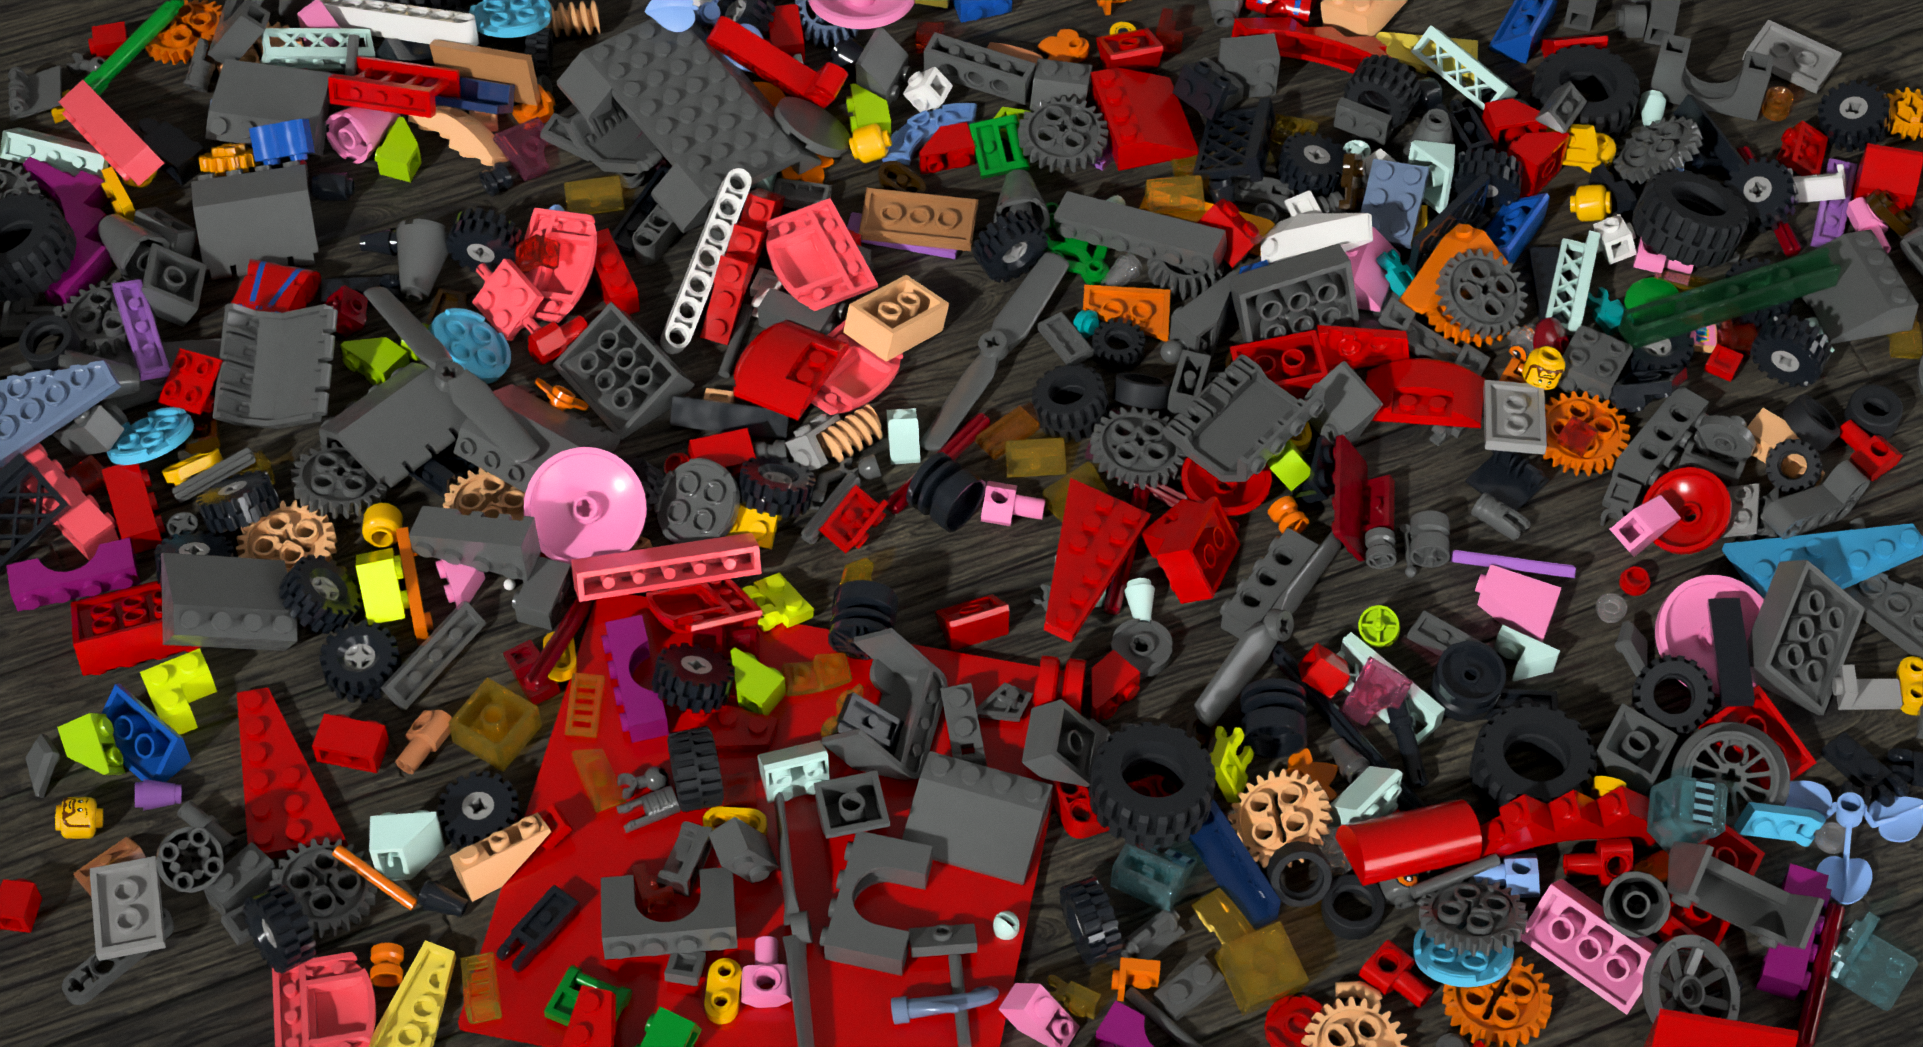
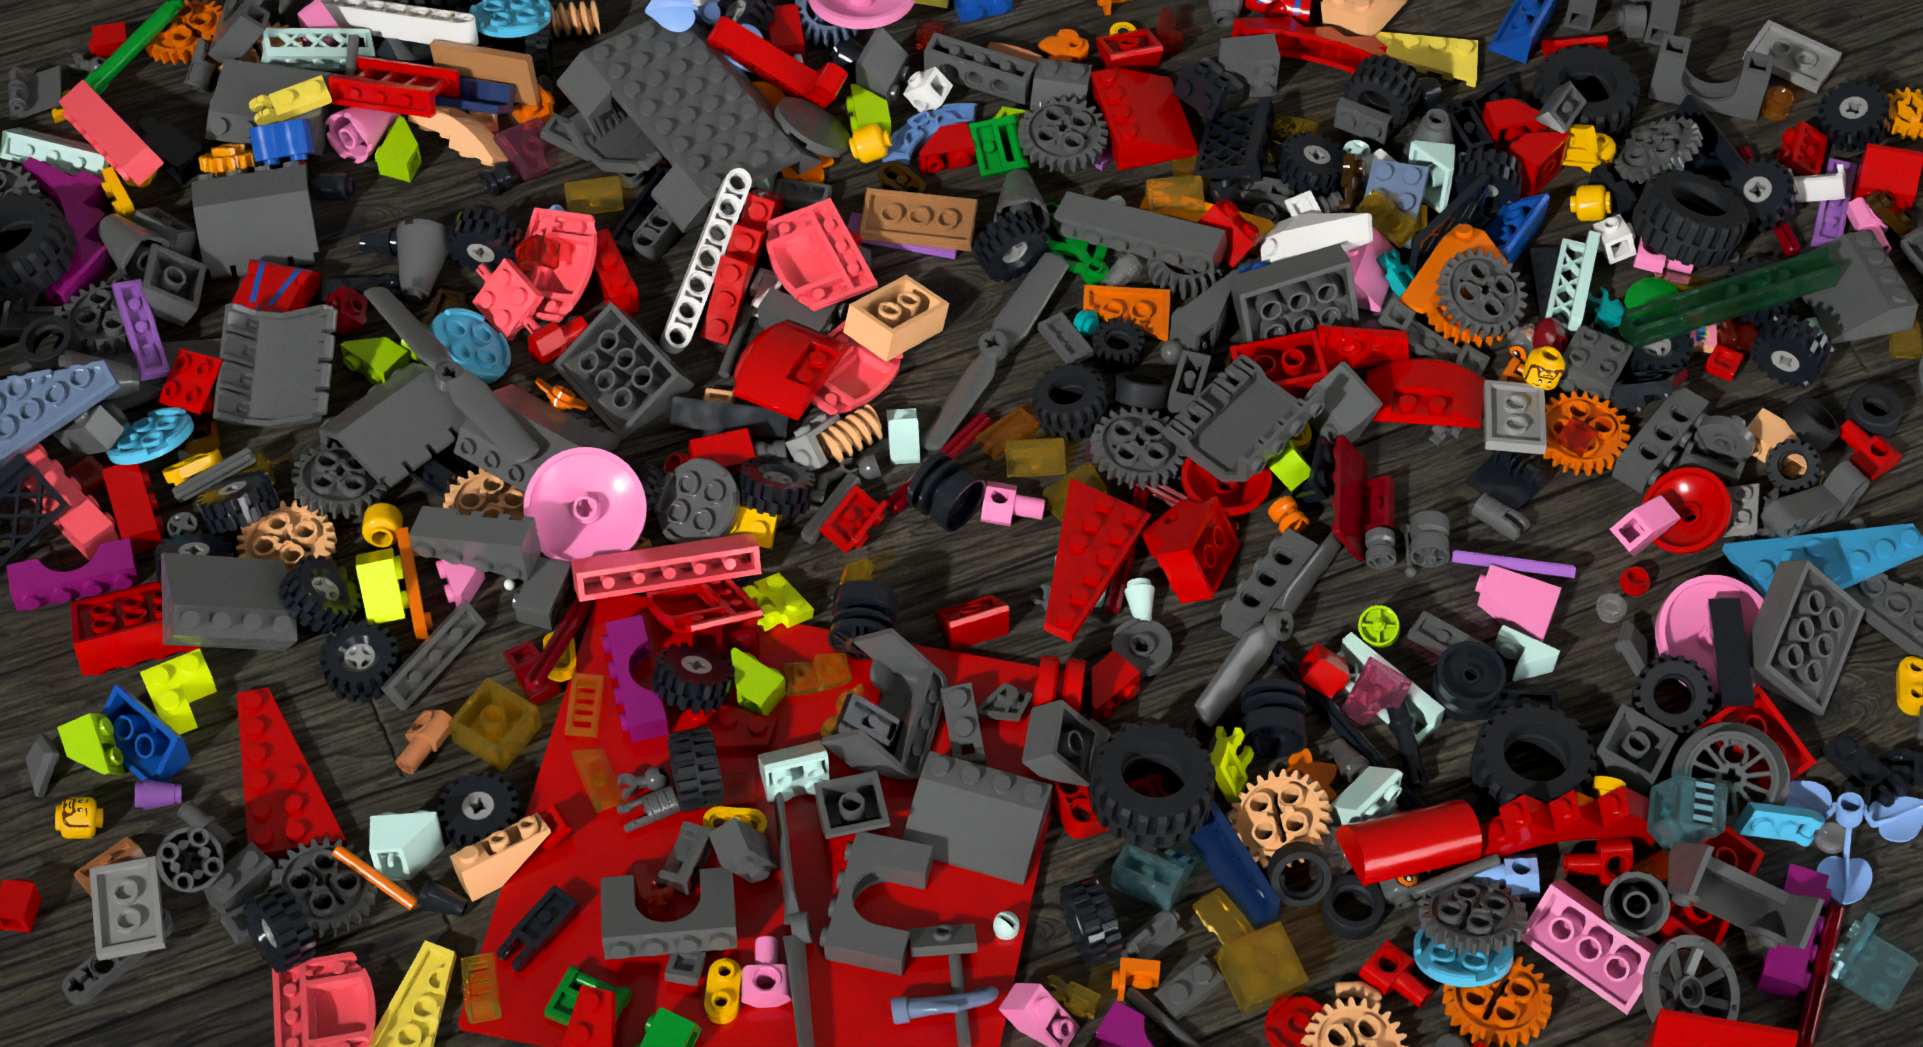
red brick [312,713,390,774] -> none
orange wheel [370,943,404,987] -> none
light aqua fence [1411,25,1518,111] -> none
dark grey plate [1600,476,1642,527] -> none
light aqua cone [1638,90,1666,128] -> none
light grey bracket [1832,665,1903,710] -> none
none -> light yellow hinge [249,75,332,126]
none -> clear yellow slope [1354,189,1419,248]

